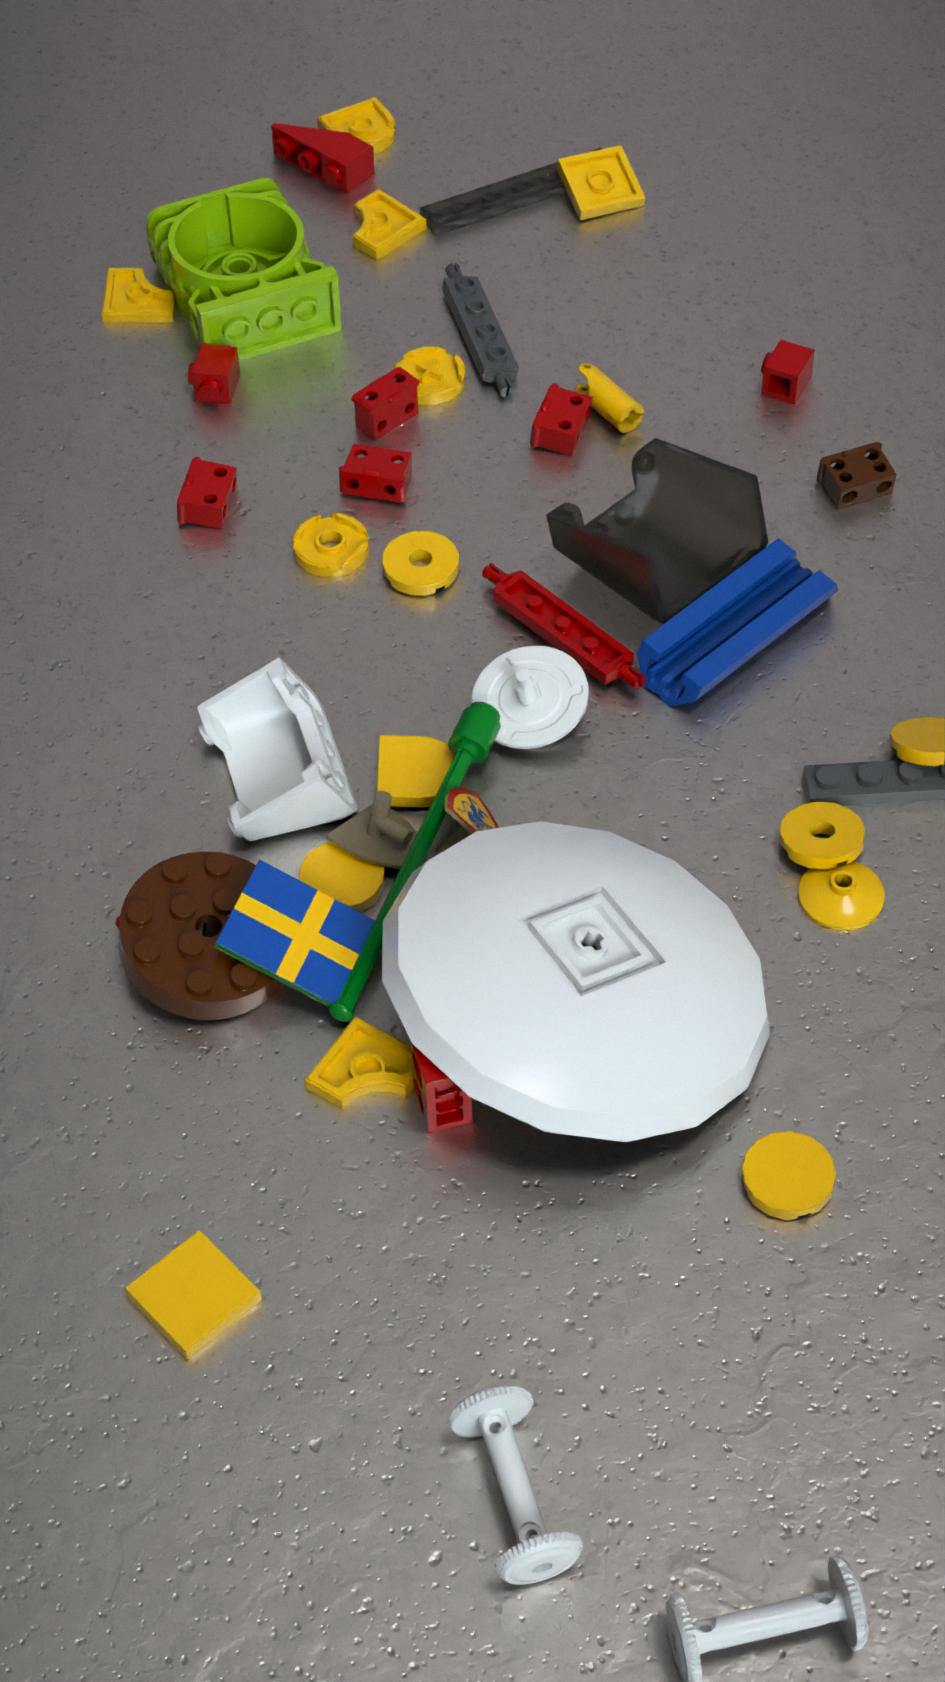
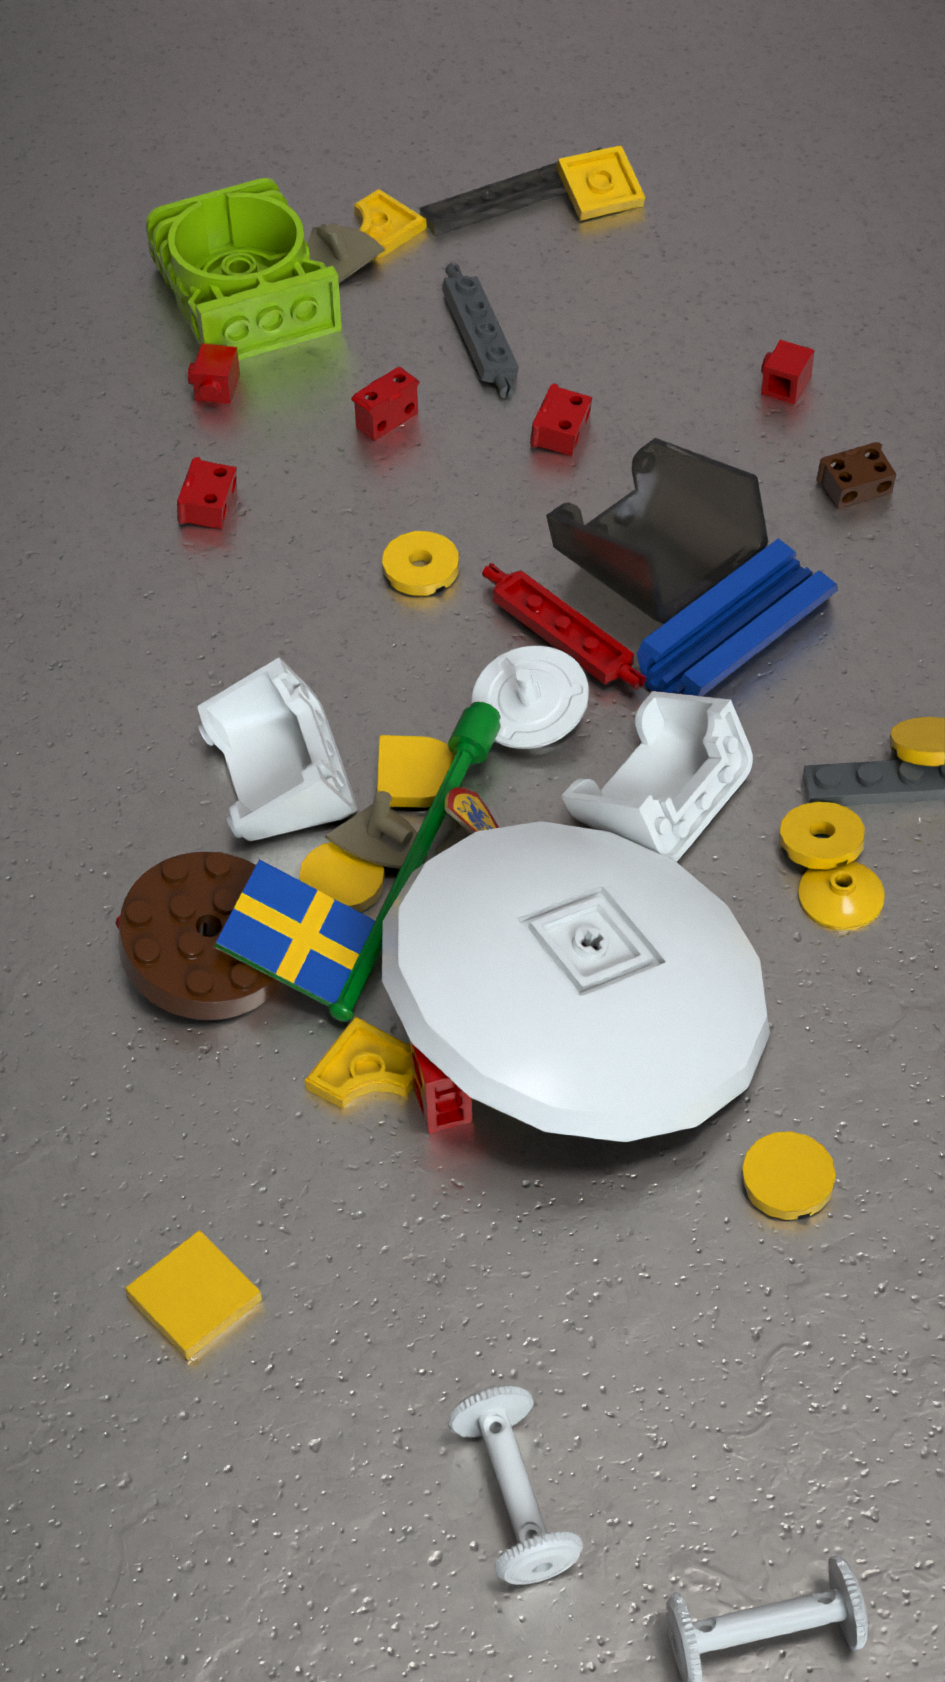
yellow tile [102,268,176,322] -> none
red slope [271,123,375,194] -> none
yellow tile [293,513,369,577] -> none
yellow tile [317,97,396,153] -> none
red piece [339,443,412,503] -> none
yellow tile [394,347,466,405] -> none
yellow piece [575,363,644,433] -> none
none -> dark tan shield [308,223,385,283]
none -> white windscreen [561,691,753,862]

